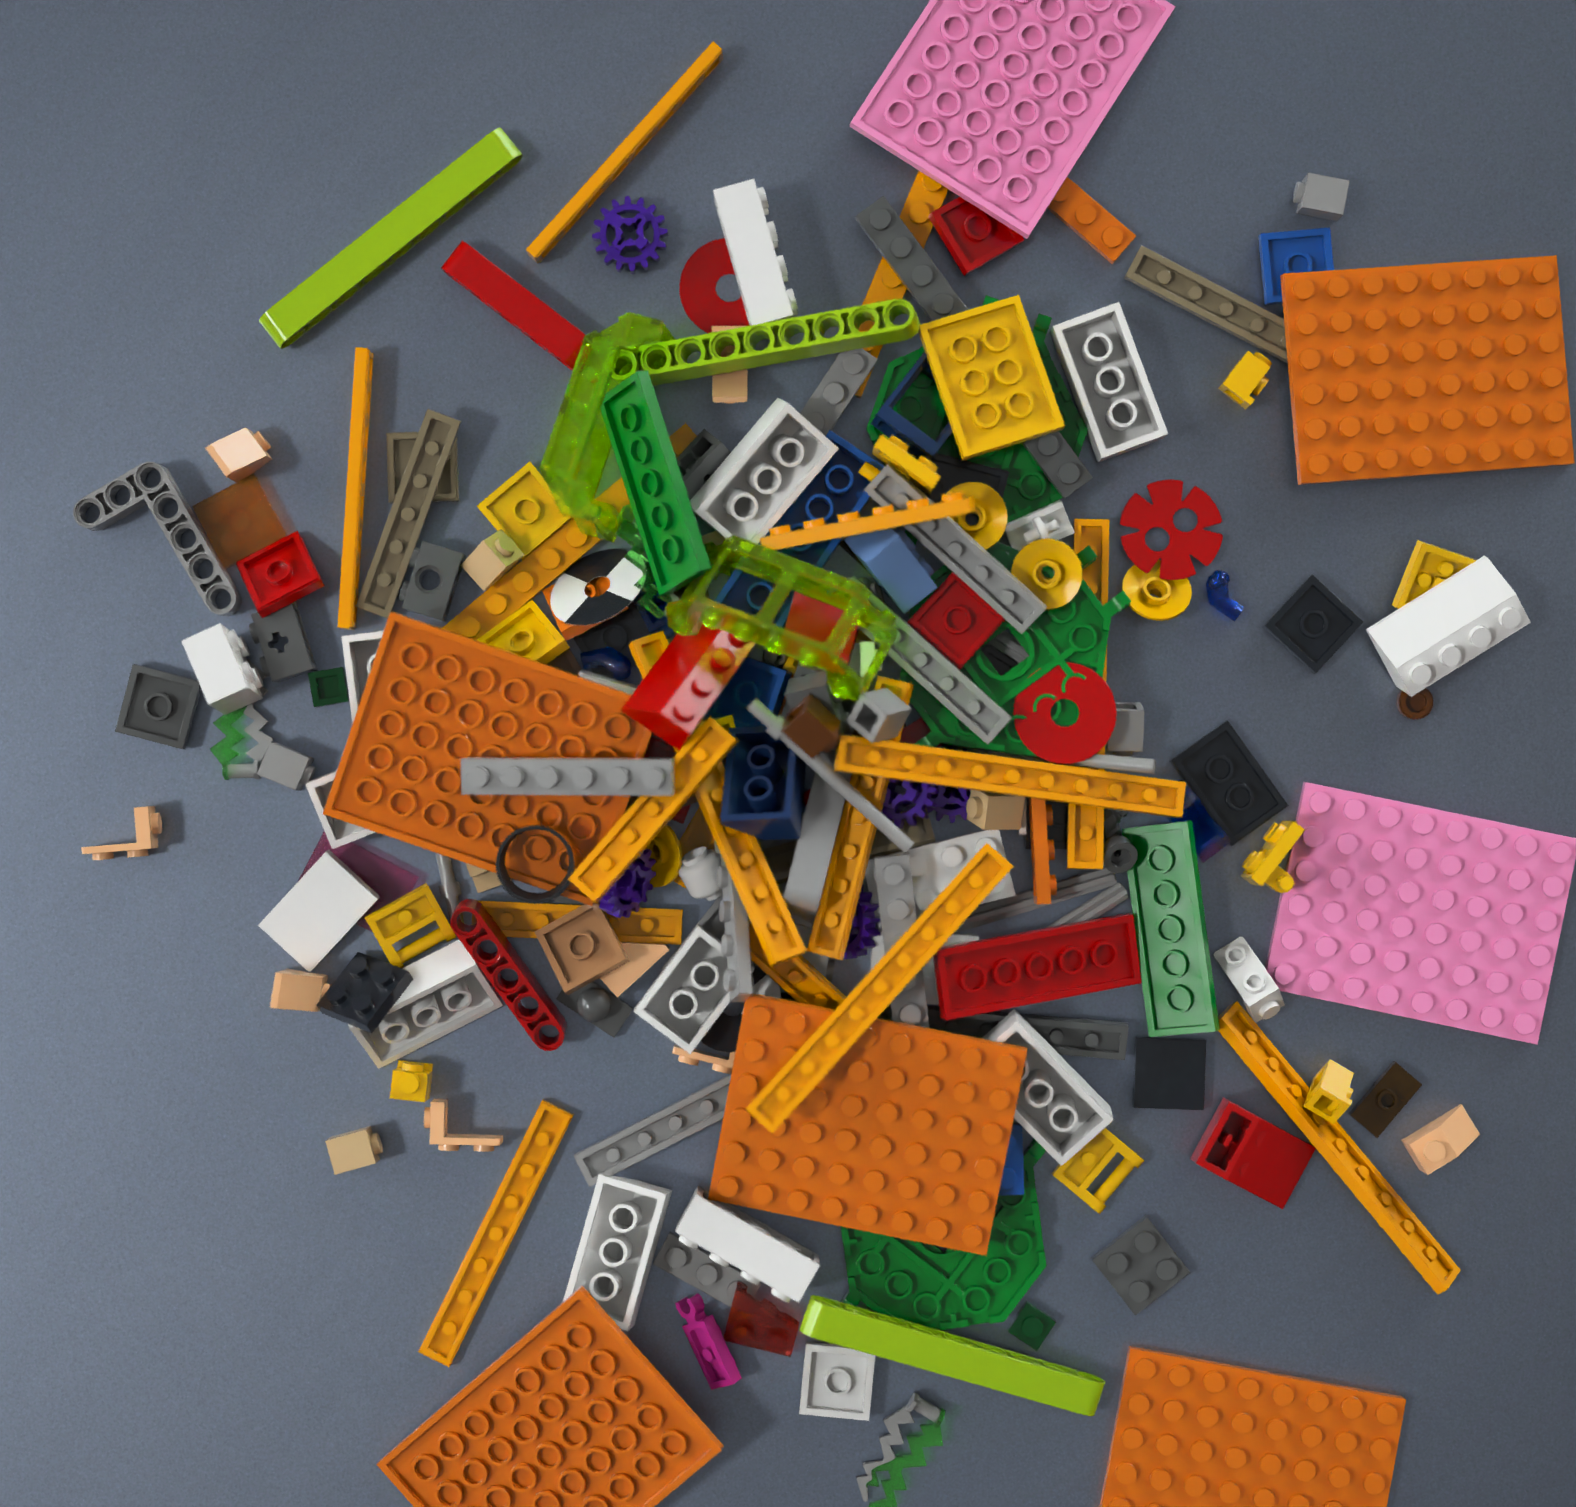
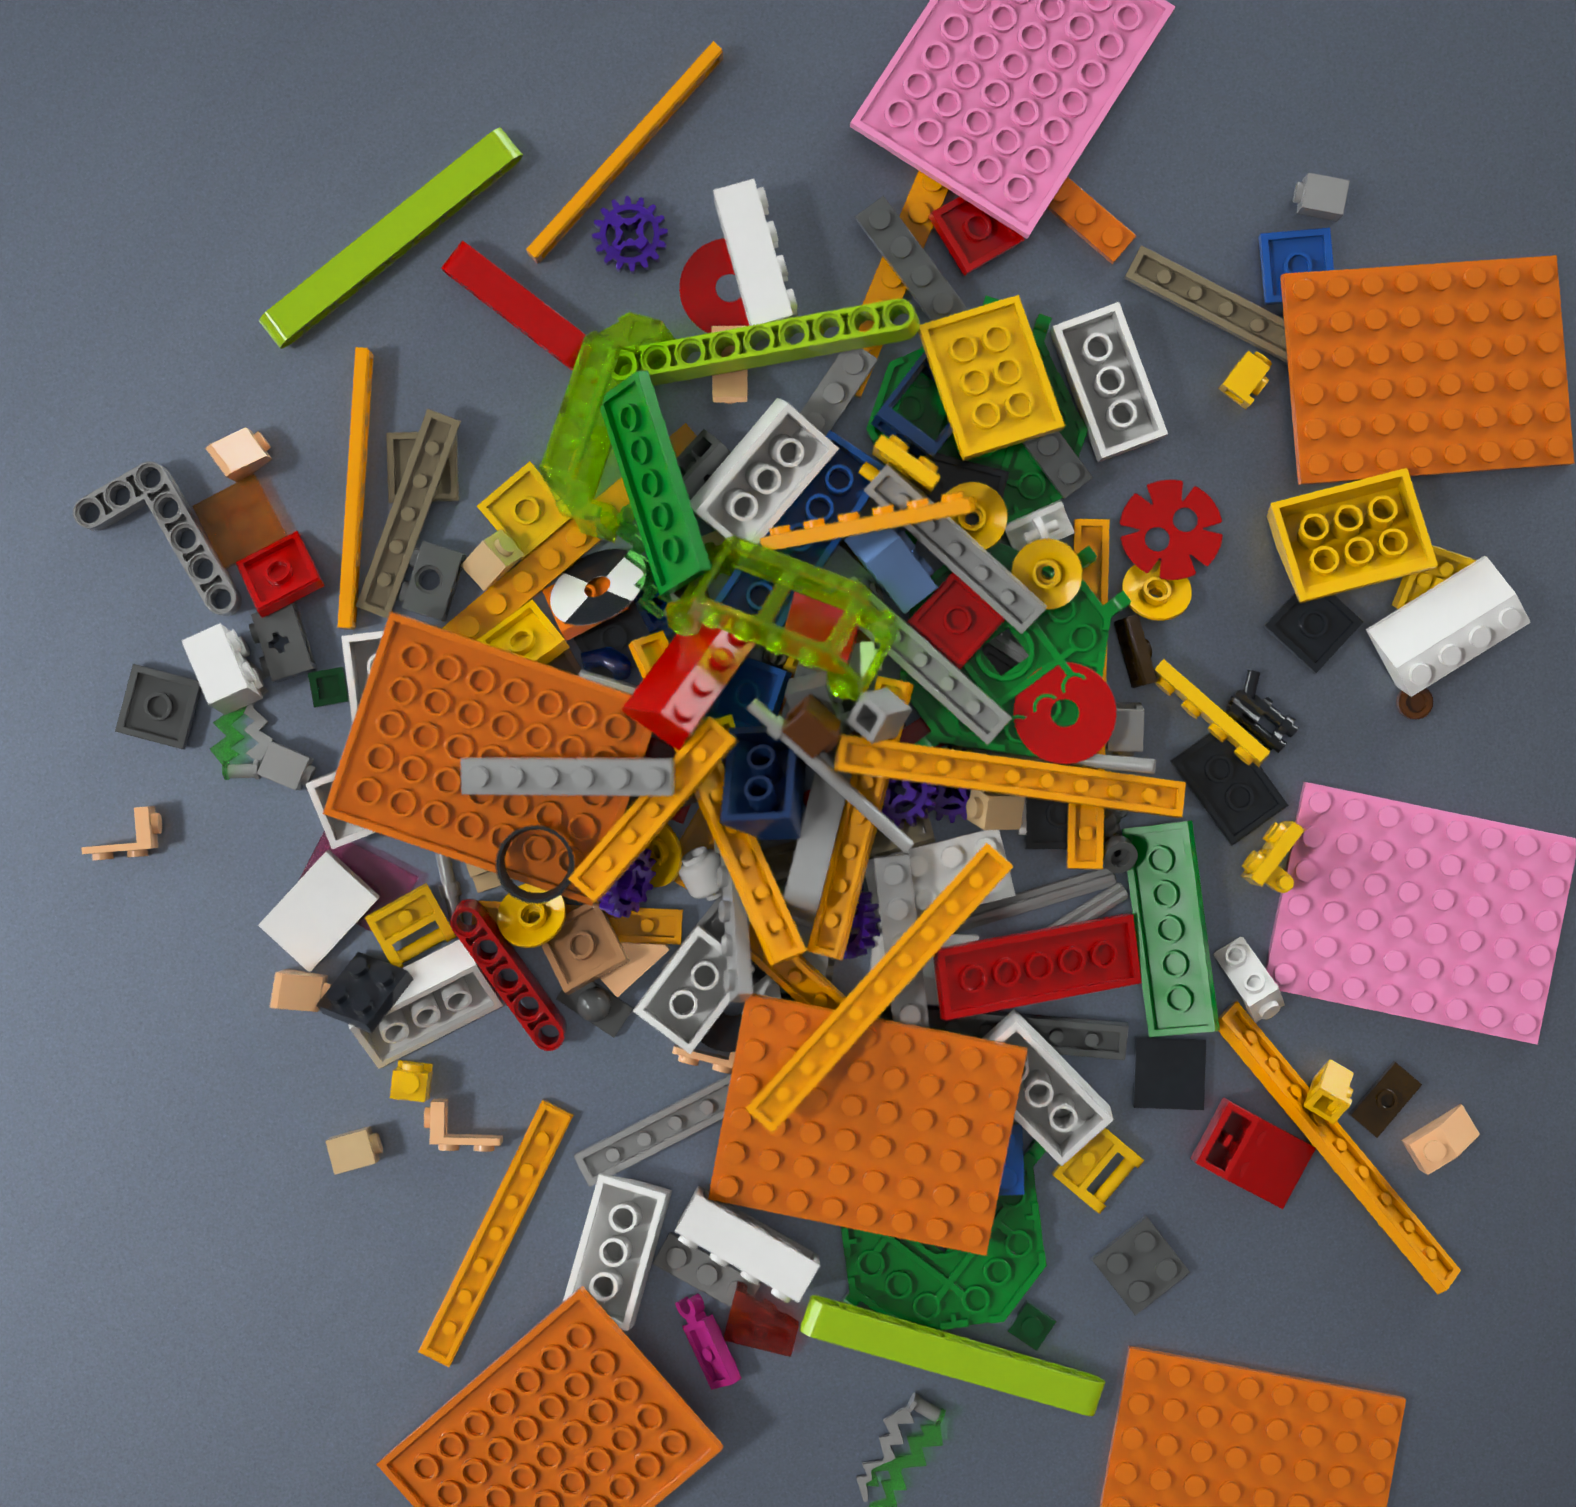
white plate [799,1342,875,1421] -> none
orange plate [1028,798,1057,905] -> none
clear blue slope [1166,779,1231,863] -> none
clear blue arm [1206,570,1244,621] -> none
none -> yellow dish [497,883,566,948]
none -> dark brown plate [1114,614,1157,688]
none -> yellow plate [1154,659,1270,767]
none -> black piece [1225,670,1299,753]
none -> yellow slope [1267,468,1438,603]

